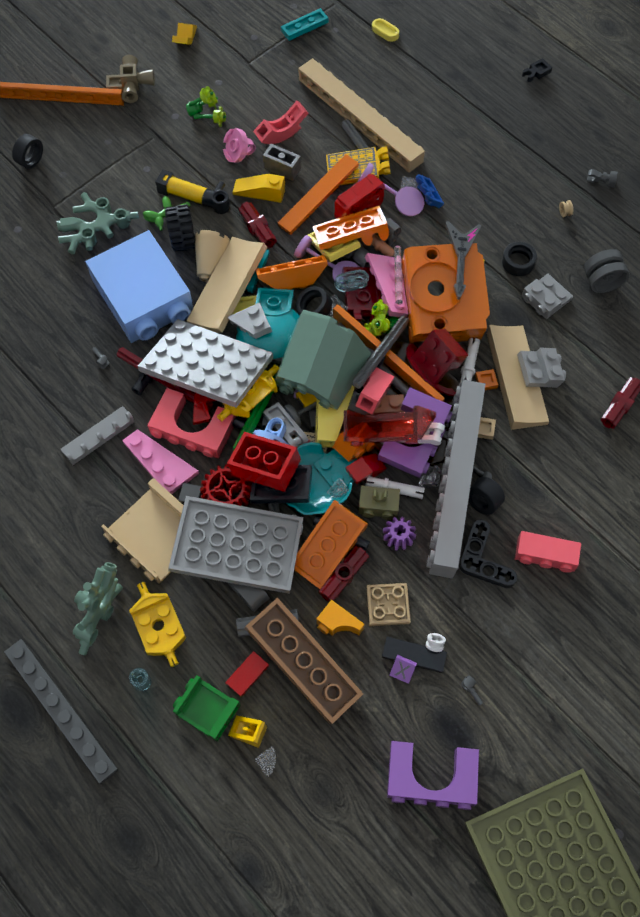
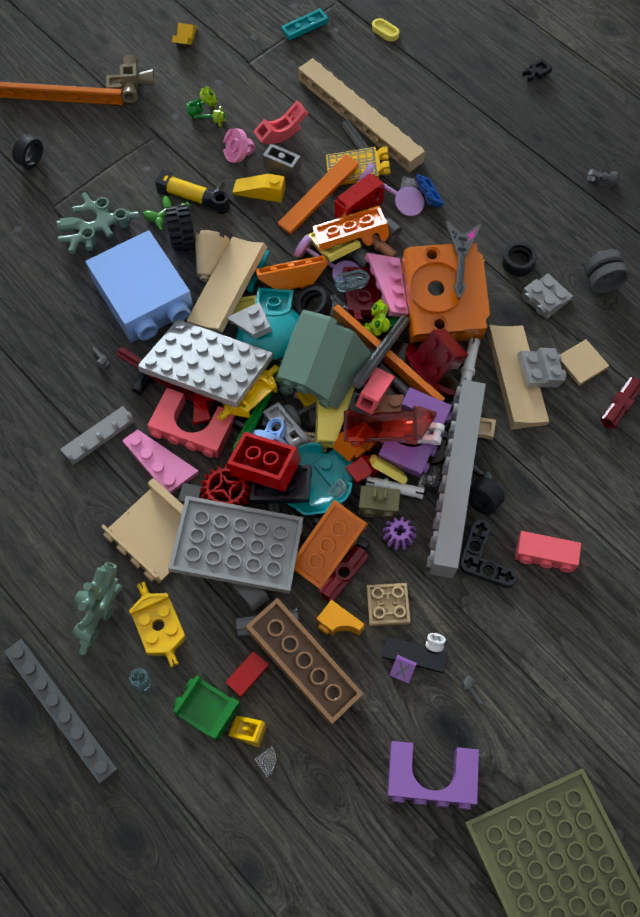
dark red piece [239,202,277,249] -> none
clear bar [394,245,403,305] -> none
orange tile [475,369,498,391] -> none
tan bush [559,200,573,217] -> none
none -> light yellow tile [369,455,408,485]
none -> tan tile [560,339,609,386]

